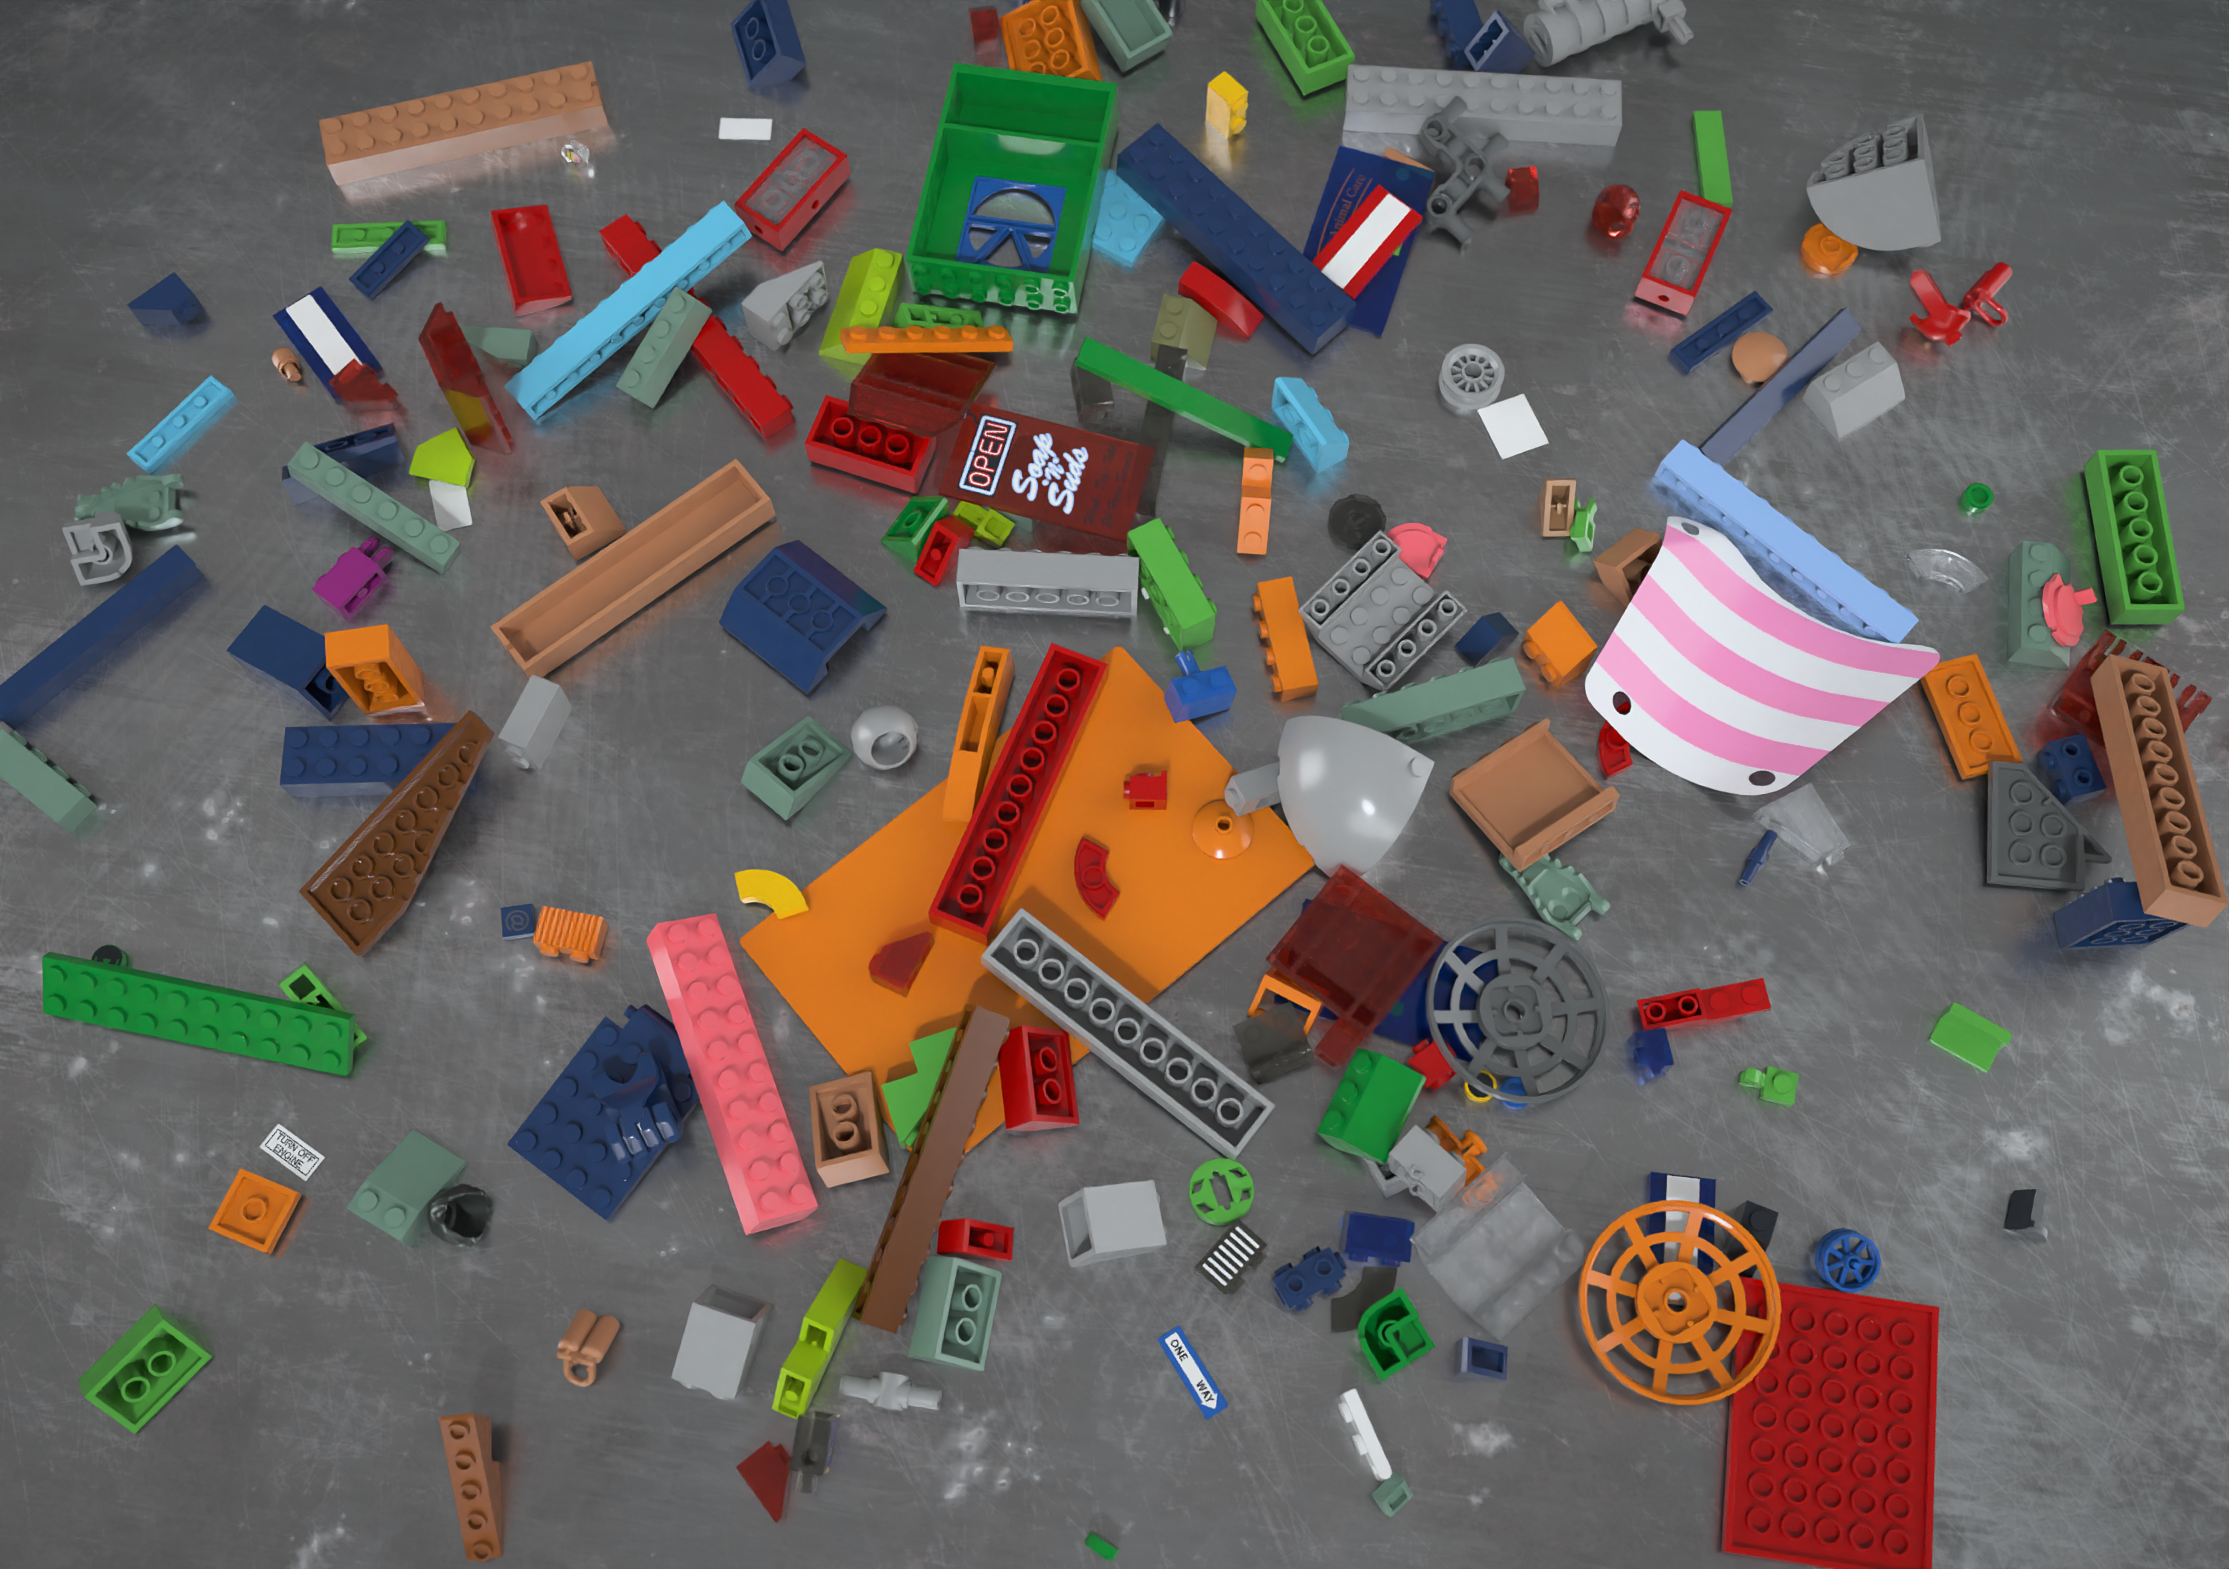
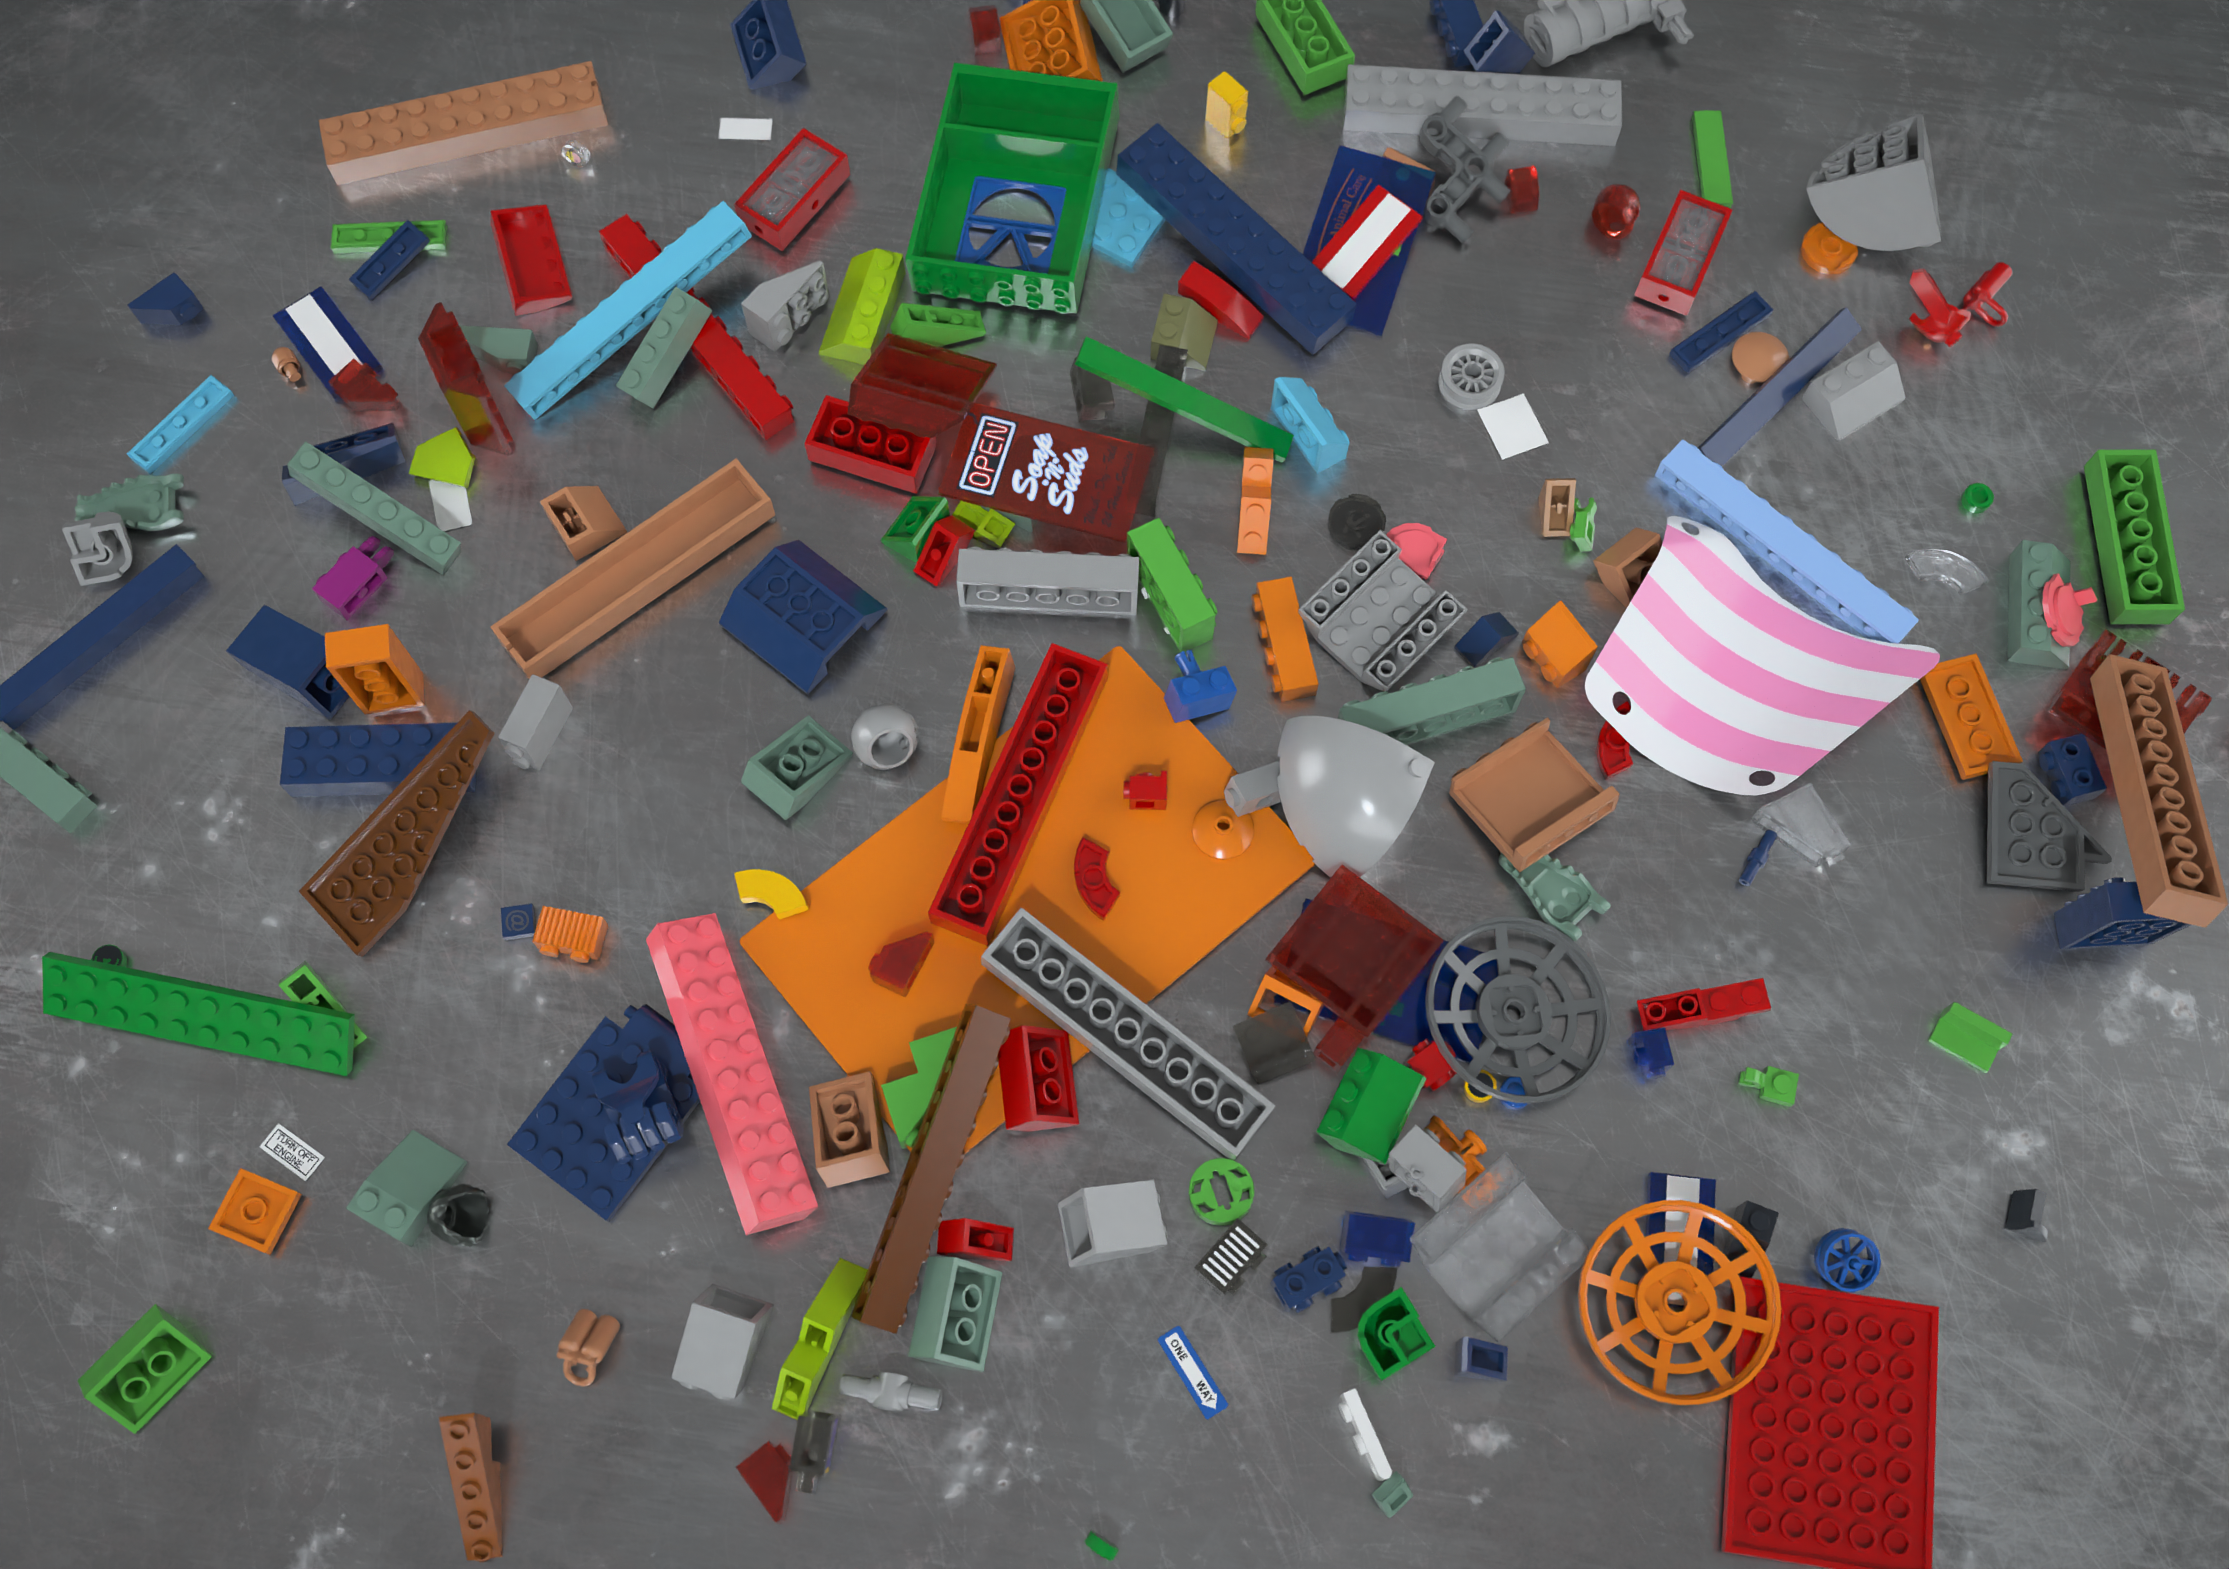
orange plate [840,325,1014,353] -> none

